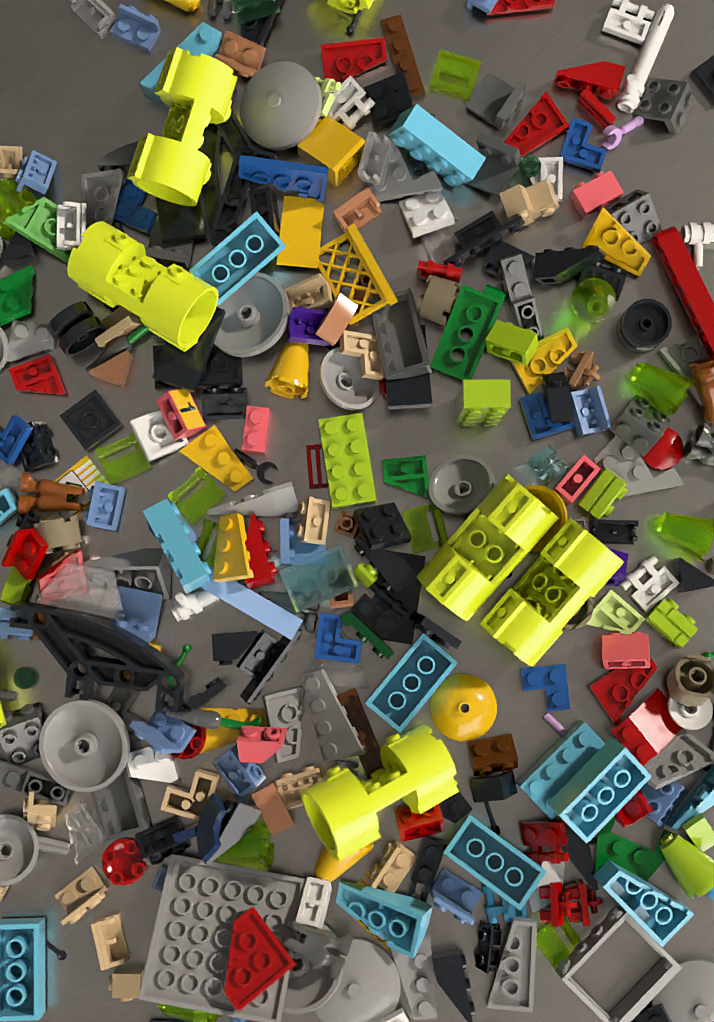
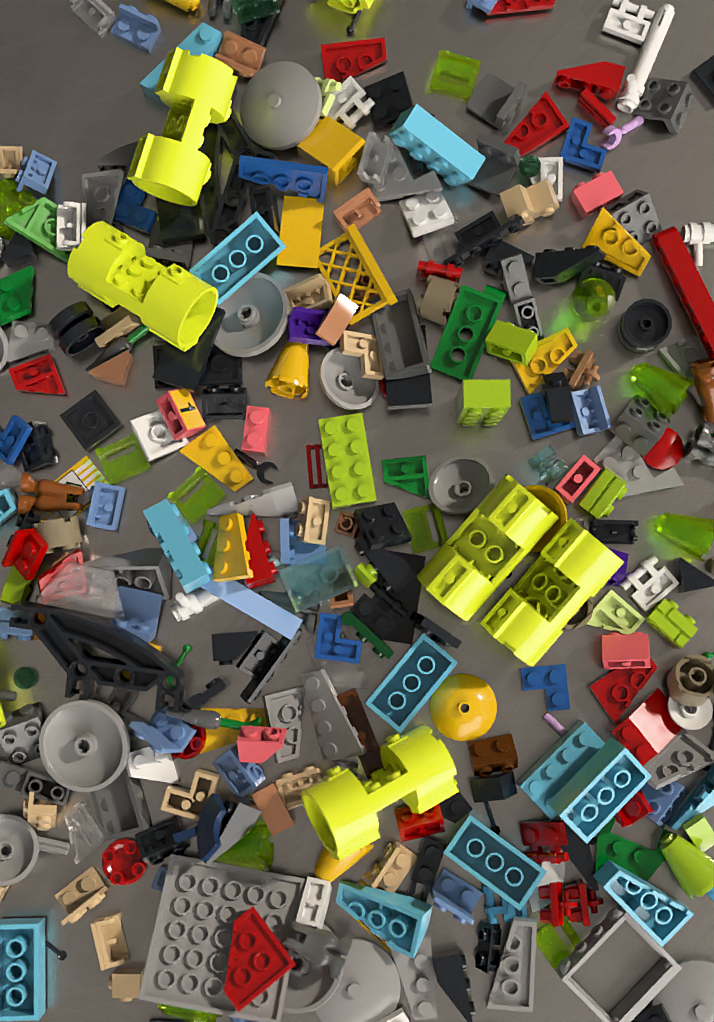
reddish brown plate [380,14,425,100] -> none

